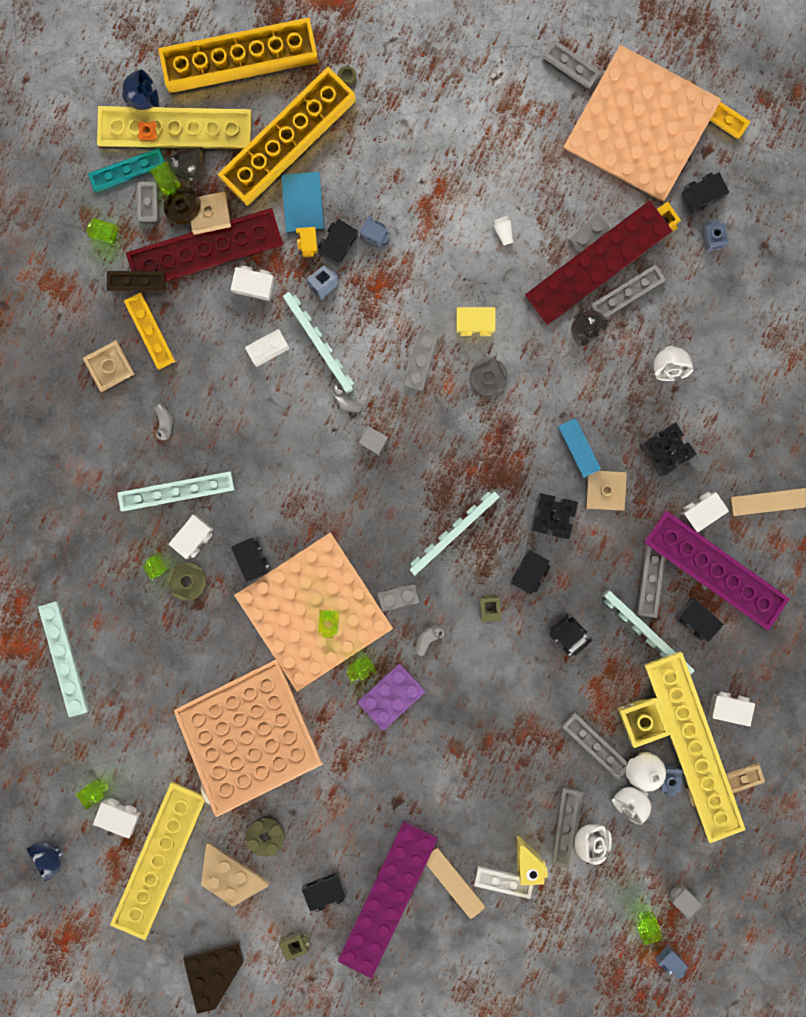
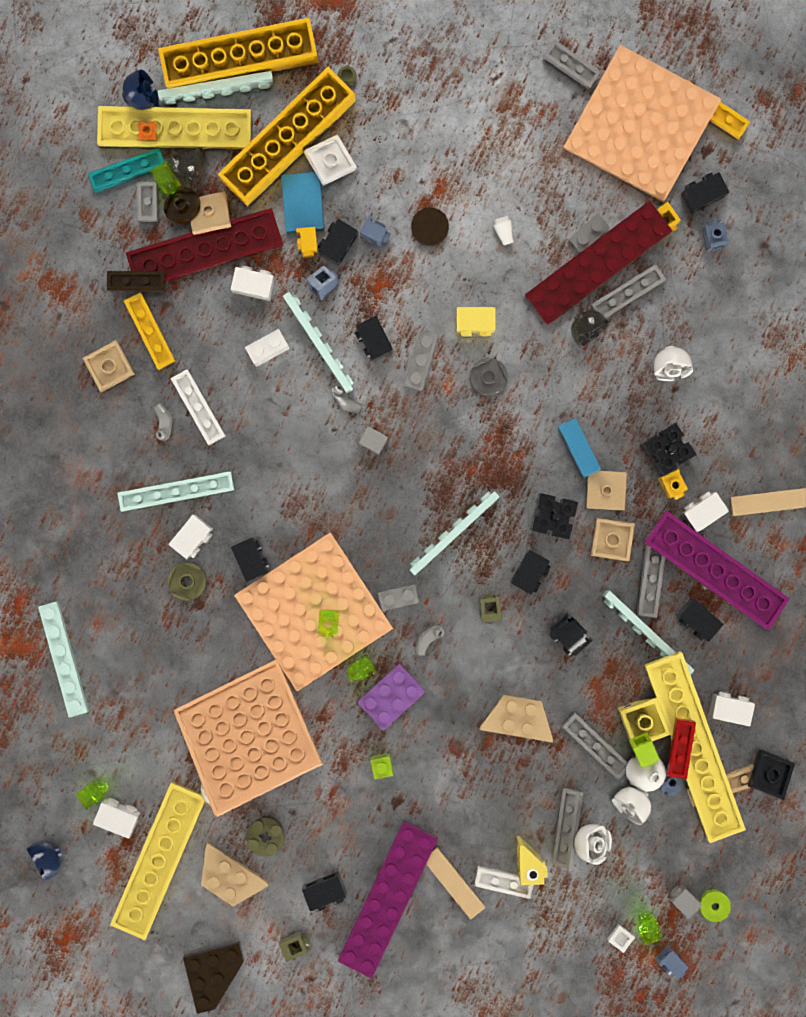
clear neon green brick [86,218,119,246] -> none
clear neon green brick [142,553,171,580] -> none
none -> light aqua plate [158,71,274,105]
none -> white plate [171,369,226,446]
none -> white plate [304,135,357,186]
none -> black brick [354,316,394,362]
none -> lime brick [371,753,394,780]
none -> dark brown tile [411,207,449,246]
none -> tan wing [480,694,553,743]
none -> tan plate [590,518,635,562]
none -> white plate [607,924,635,953]
none -> lime brick [629,732,660,768]
none -> yellow brick [658,469,688,500]
none -> red tile [666,718,696,779]
none -> lime piece [699,889,731,922]
none -> black plate [748,750,795,800]

